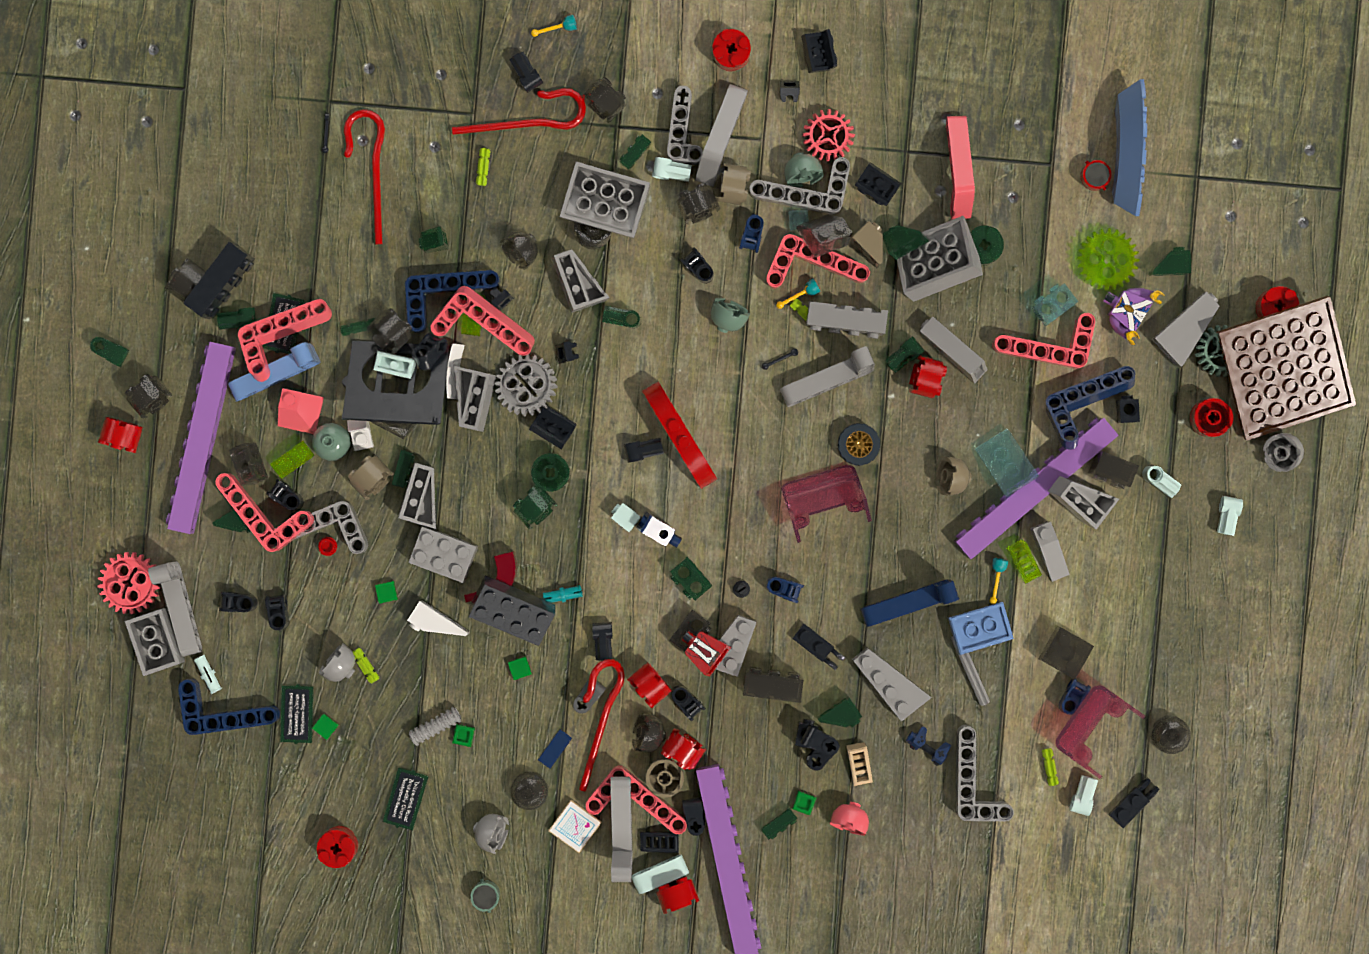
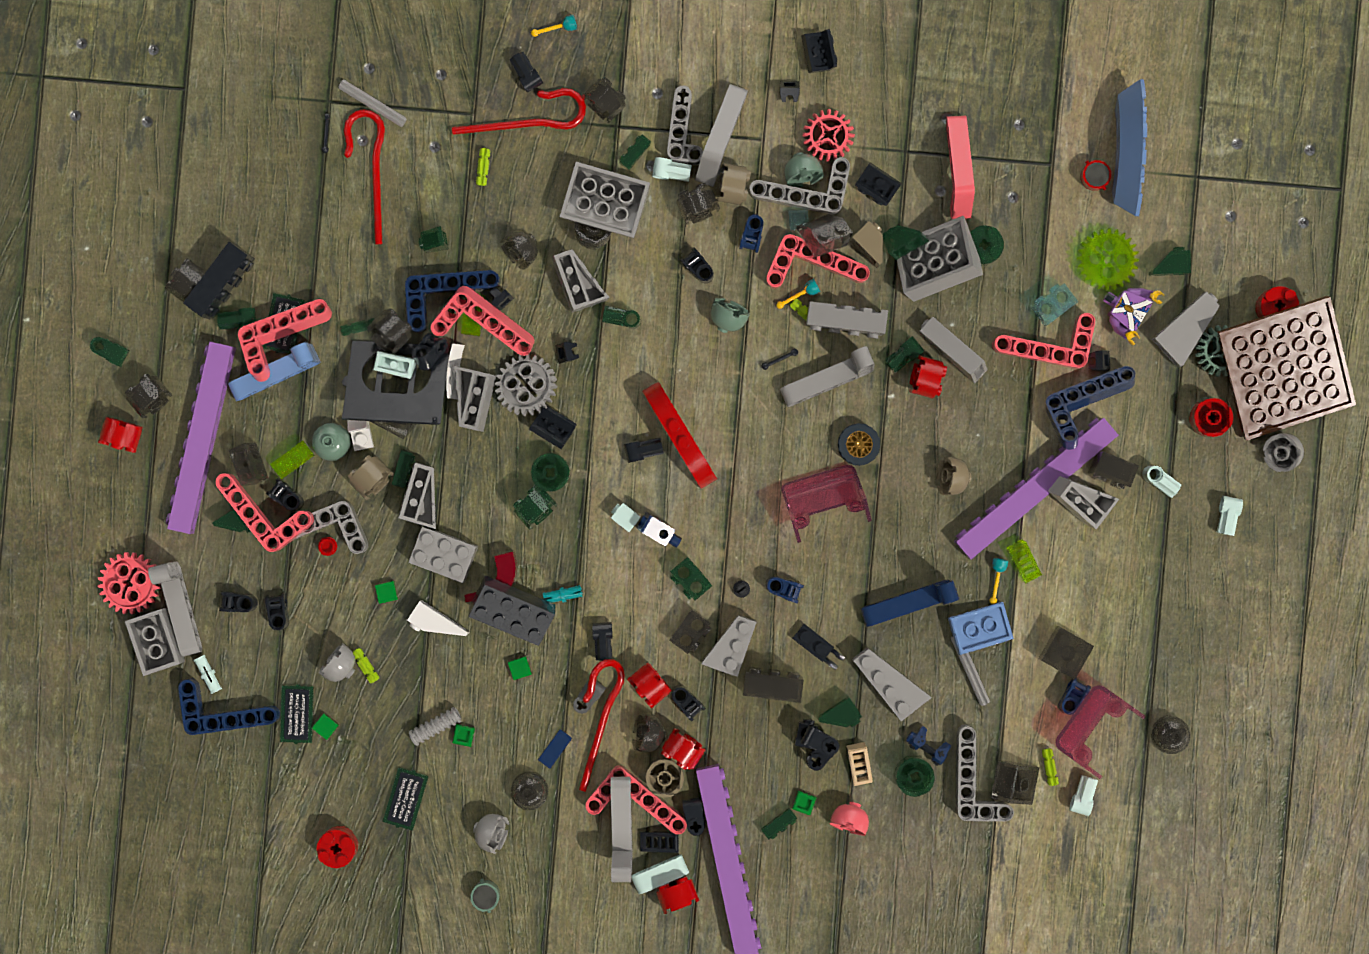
coral slope [278,388,324,434] -> none
white tile [549,799,602,853] -> none
red torso [682,631,731,677] -> none
red brick [712,29,751,72] -> none
clear light blue tile [975,428,1039,497] -> none
light grey slope [1030,521,1070,582] -> none
black hinge [1109,778,1160,828] -> none
black brick [1116,395,1140,423] -> none
none -> light grey axle [339,80,407,127]
none -> clear green brick [894,755,935,797]
none -> clear smoke slope [991,760,1040,805]
none -> black tile [1088,350,1110,370]

